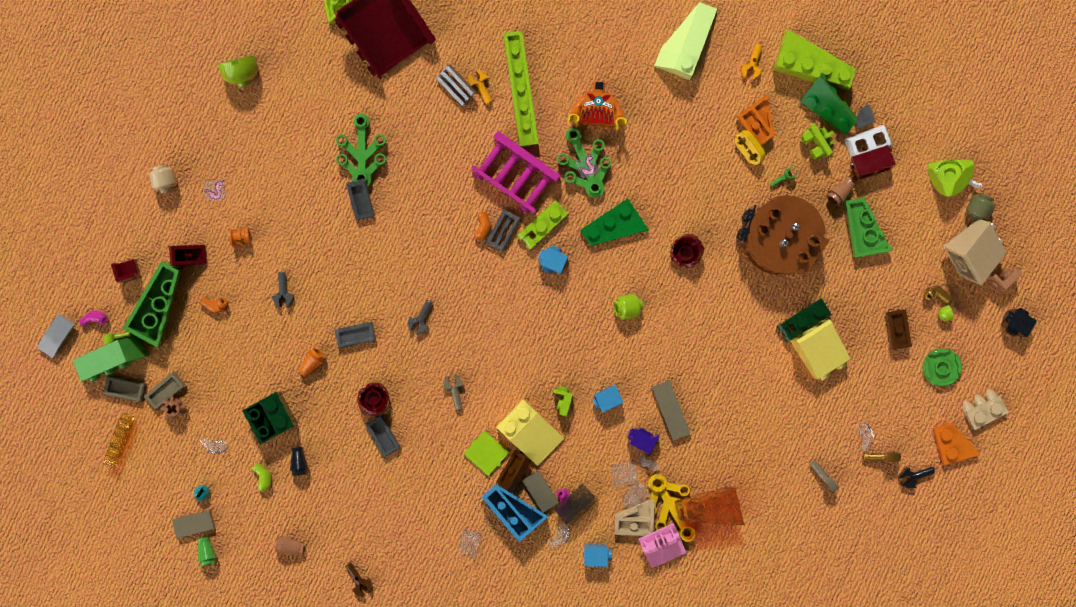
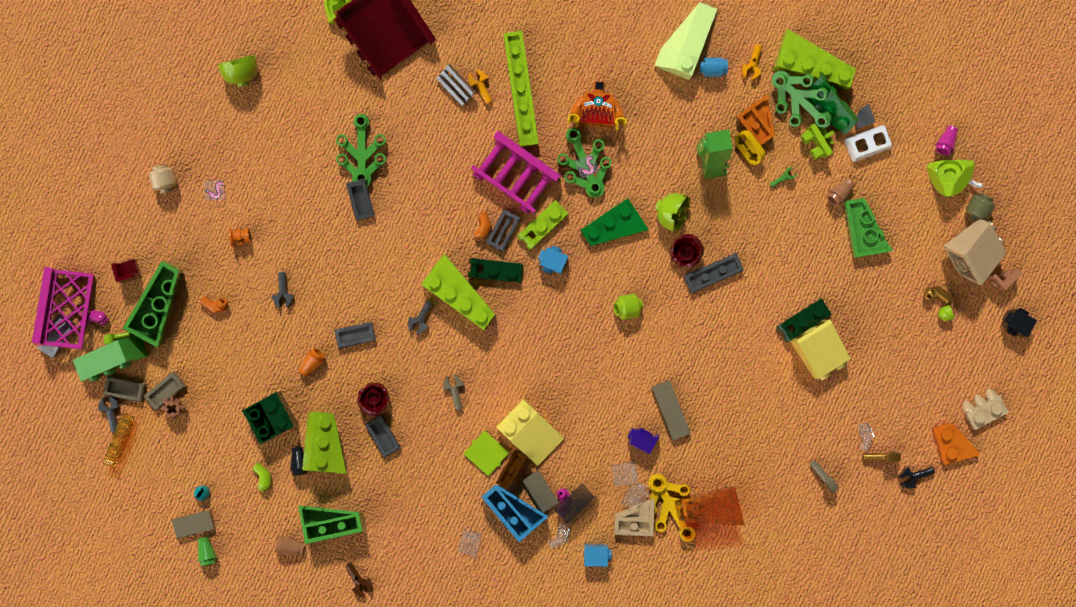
dark red slope [169,245,207,267] -> none
clear arm [199,436,228,454] -> none
lime bracket [553,386,573,416] -> none
dark azure brick [592,384,623,412] -> none
clear tile [638,456,660,471] -> none
bright pink hinge [638,523,686,568] -> none
dark orange piece [736,195,830,275] -> none
dark red hinge [850,145,896,181] -> none
reddish brown plate [885,309,912,350] -> none
bright green tile [922,349,962,386] -> none
none -> dark pink fence [32,267,94,350]
none -> dark grey bar [98,396,120,433]
none -> bright green wedge [298,505,366,544]
none -> lime wedge [302,412,347,474]
none -> lime wedge [421,254,496,330]
none -> dark green plate [468,258,523,283]
none -> lime cylinder [655,193,691,232]
none -> dark grey tile [683,253,744,293]
none -> bright green wedge [696,130,732,179]
none -> dark azure brick [699,57,728,77]
none -> bright green plant [772,70,832,128]
none -> dark pink cone [935,126,958,156]

